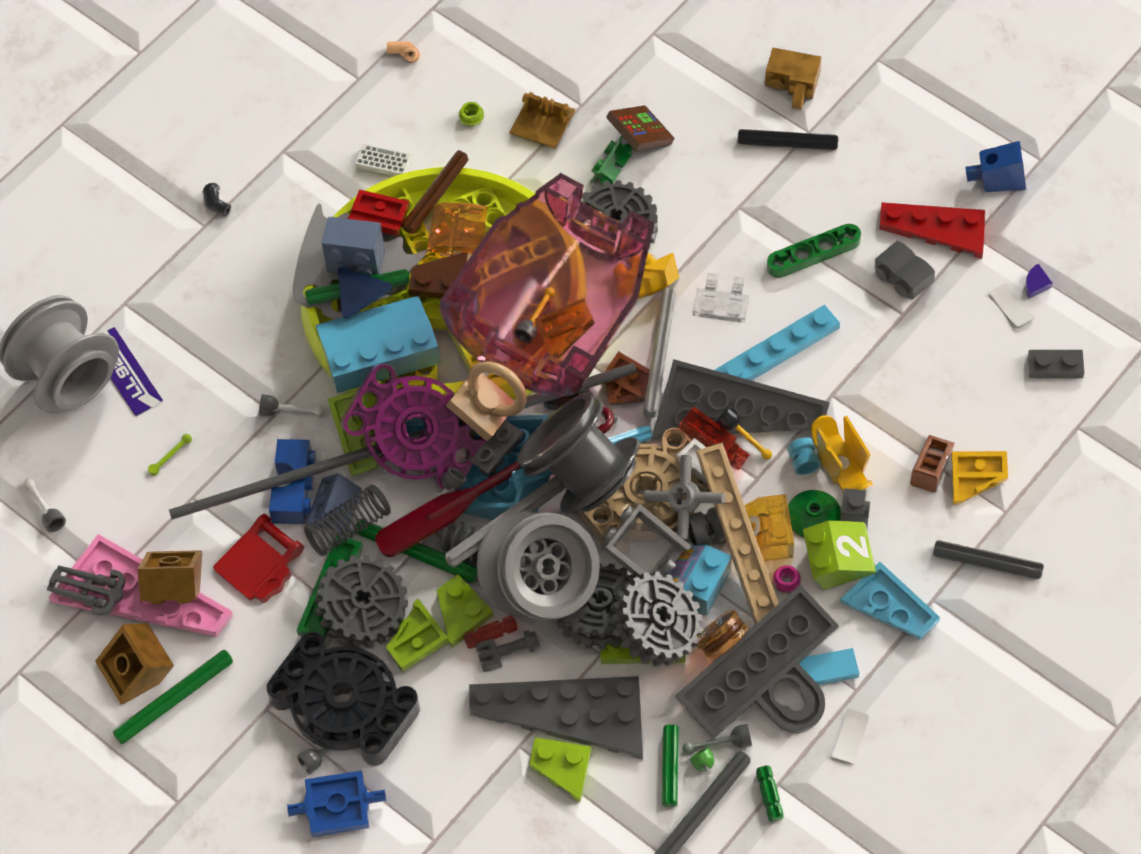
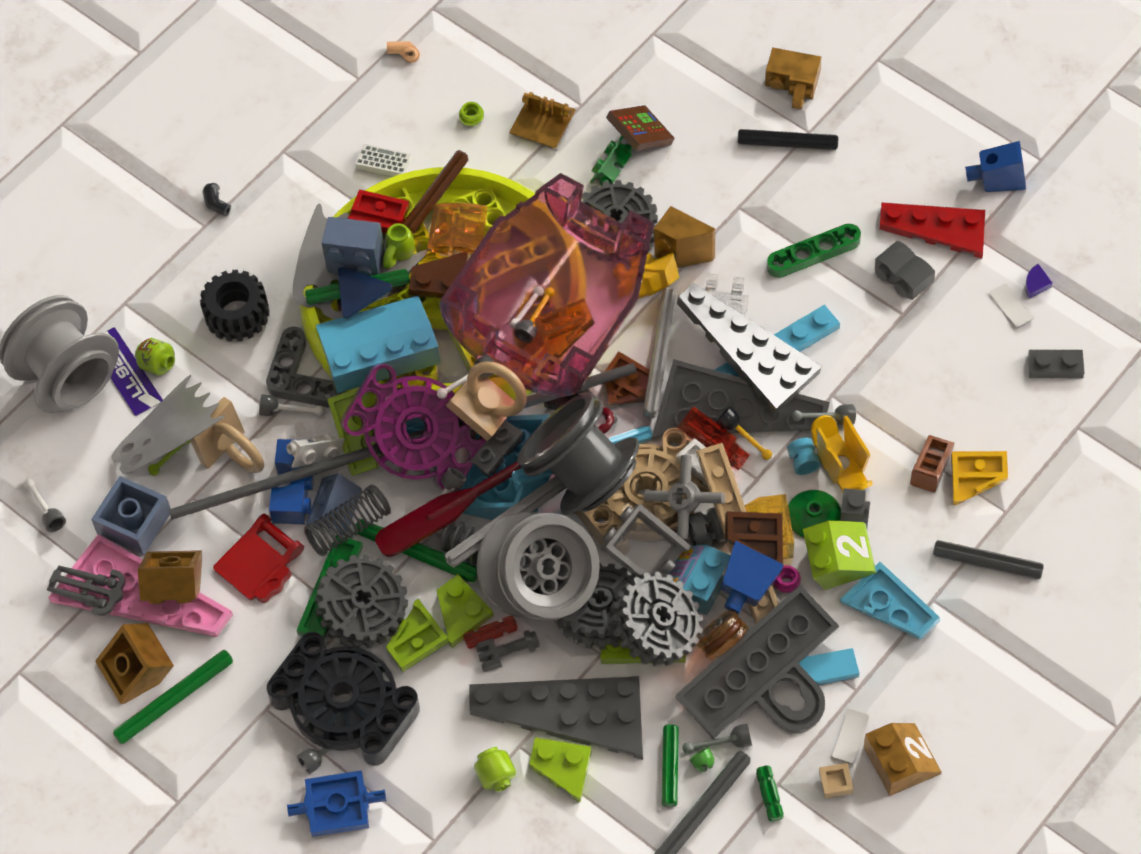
none -> sand blue brick [91,476,171,555]
none -> light grey piece [111,375,226,474]
none -> lime head [135,338,175,376]
none -> tan tile [190,397,264,473]
none -> black tyre [200,270,270,342]
none -> dark grey beam [266,326,342,408]
none -> white hinge [287,435,345,468]
none -> lime piece [383,223,415,269]
none -> hinge [437,354,494,399]
none -> lime head [474,747,516,792]
none -> white hinge [510,286,544,330]
none -> pearl gold slope [654,206,715,268]
none -> wing [677,283,822,415]
none -> blue torso [720,541,784,614]
none -> reddish brown wing [725,511,783,564]
none -> hinge [791,404,856,425]
none -> tan plate [819,763,853,798]
none -> pearl gold slope [863,723,942,796]

